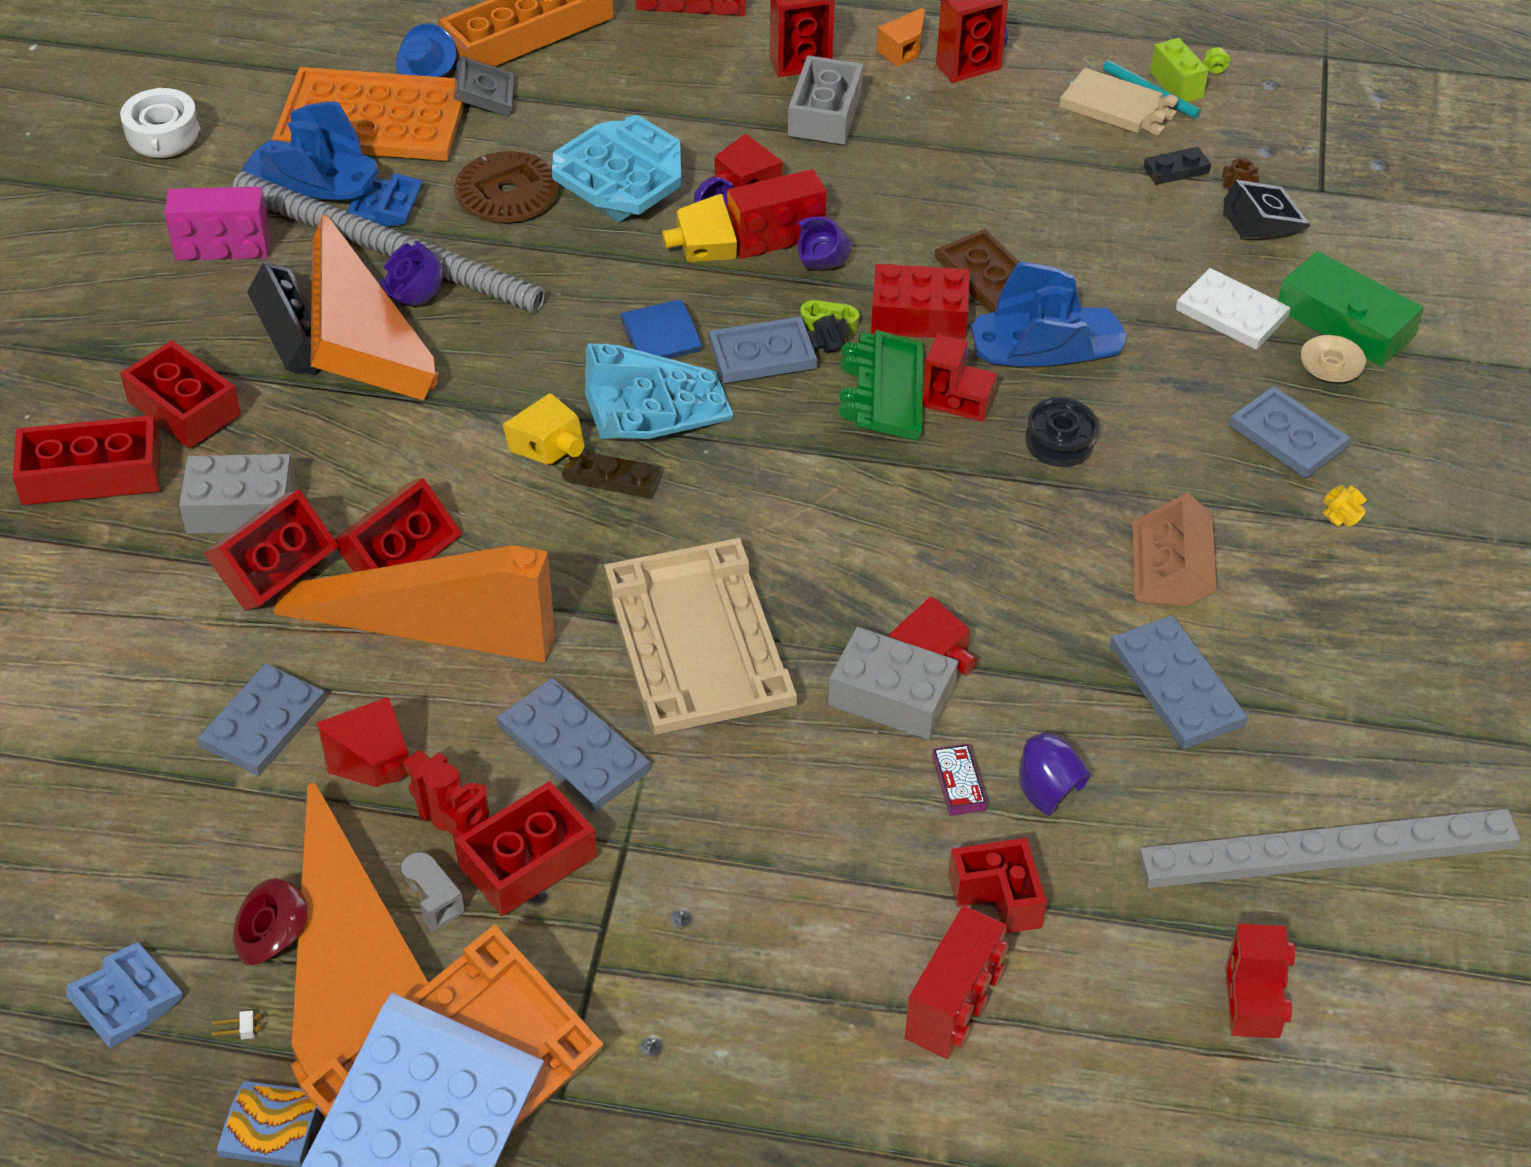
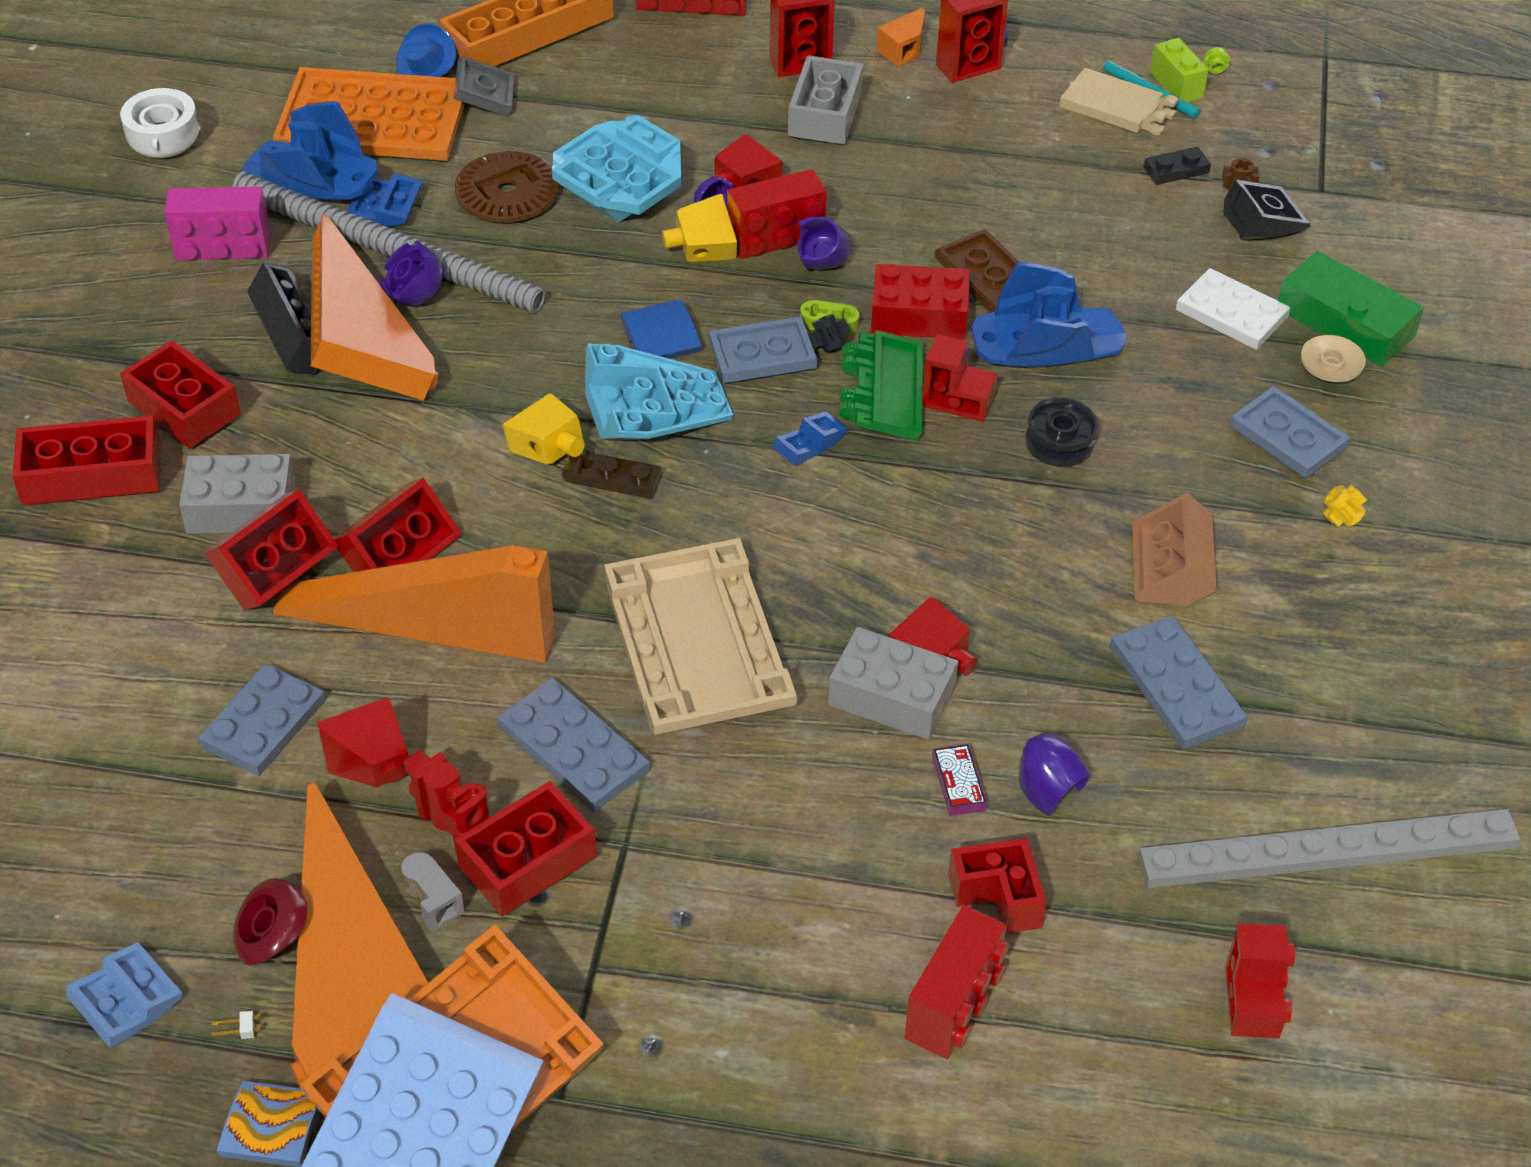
none -> blue slope [773,411,848,466]

